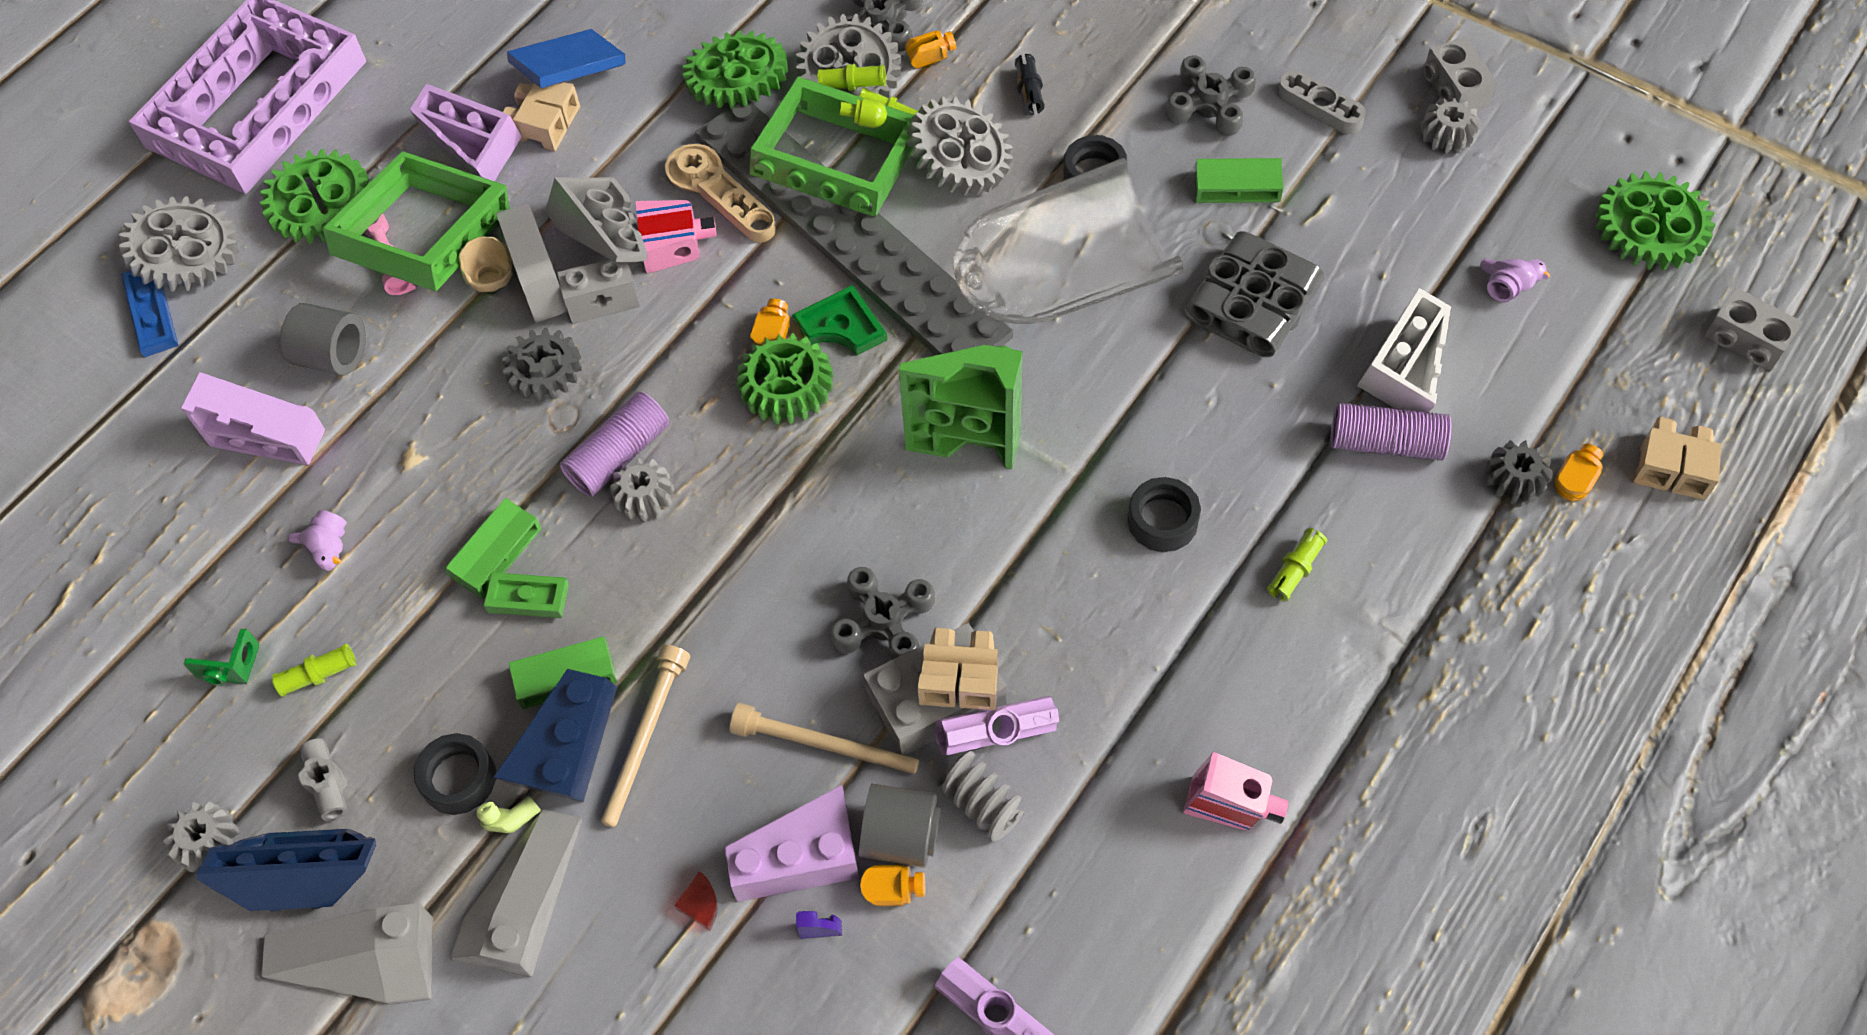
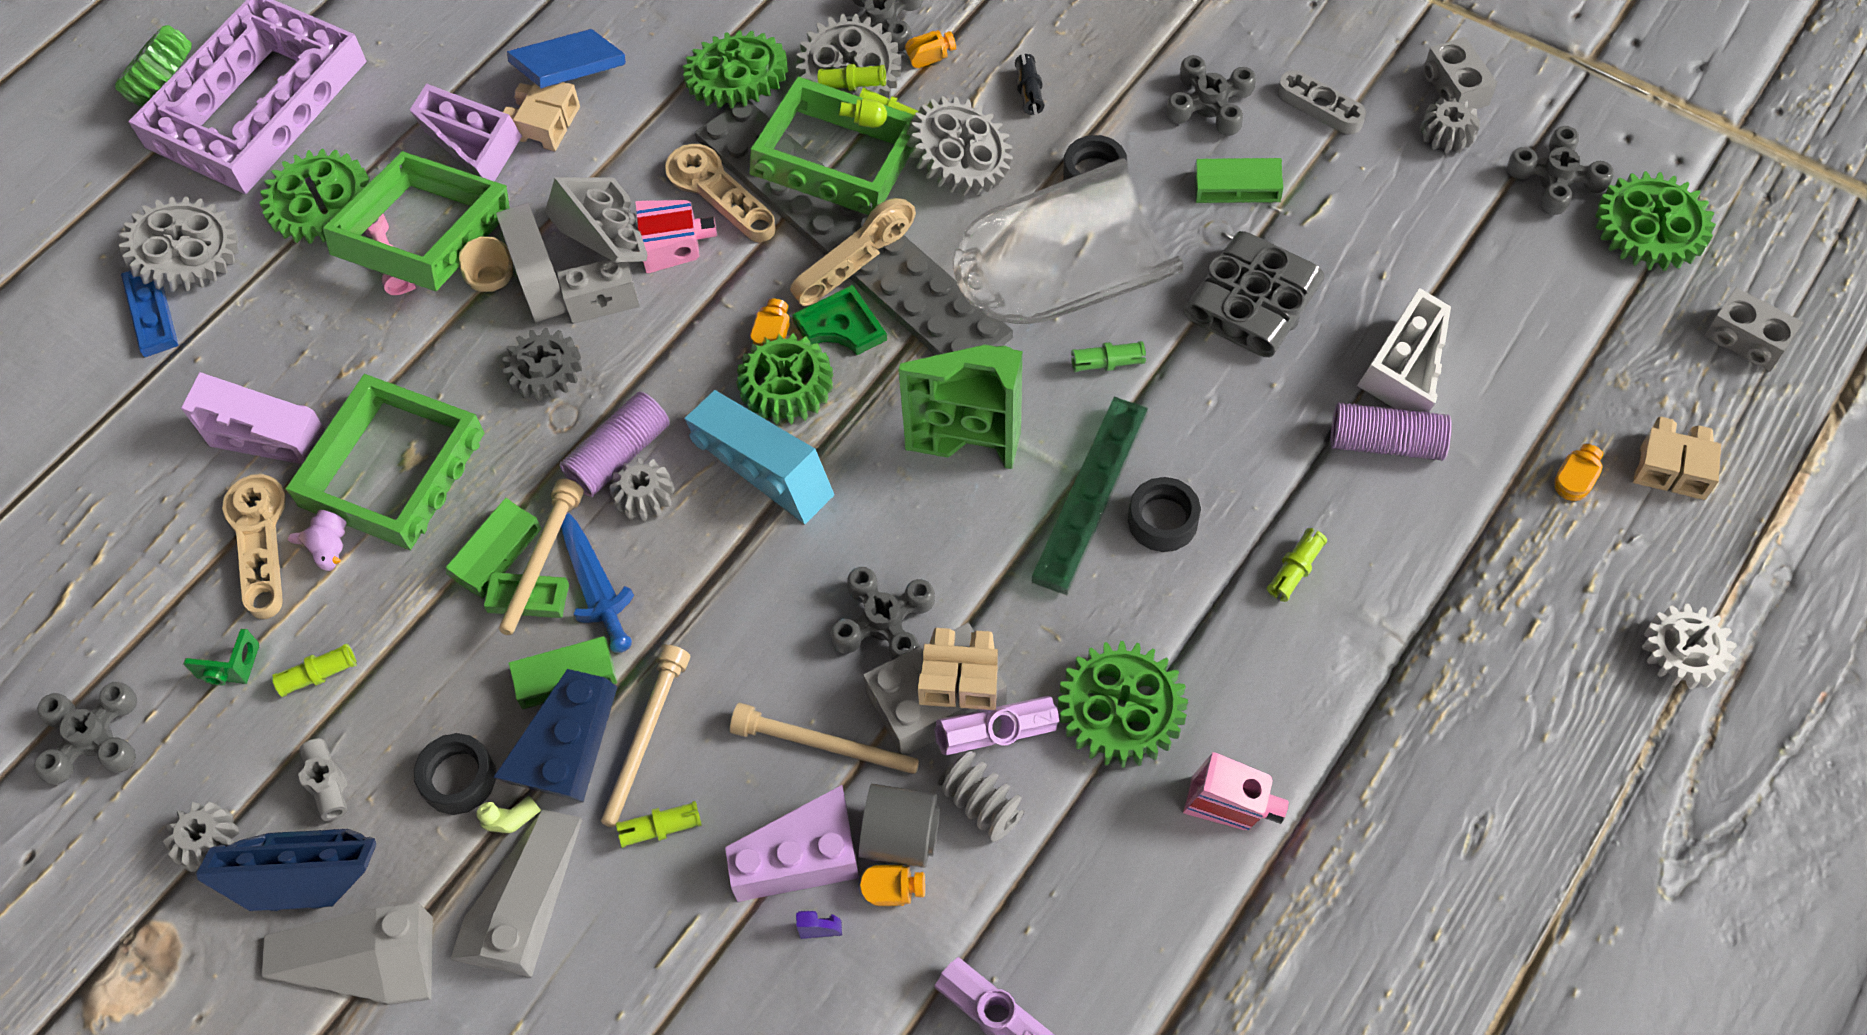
dark grey piece [280,303,366,375] -> none
clear red tile [675,871,718,931] -> none
lavender animal [1480,258,1550,302] -> none
dark grey gear [1485,440,1553,505] -> none
none -> dark grey gear [34,682,137,784]
none -> bright green gear [115,25,192,107]
none -> tan beam [222,474,286,619]
none -> bright green window [286,373,485,551]
none -> tan piece [499,479,584,635]
none -> blue sword [561,512,634,653]
none -> lime pin [616,801,702,848]
none -> medium azure wedge [684,390,835,524]
none -> tan beam [790,198,916,306]
none -> clear green plate [1032,396,1148,596]
none -> bright green gear [1058,641,1188,767]
none -> bright green pin [1071,341,1146,372]
none -> dark grey gear [1507,126,1614,215]
none -> white gear [1642,604,1737,689]

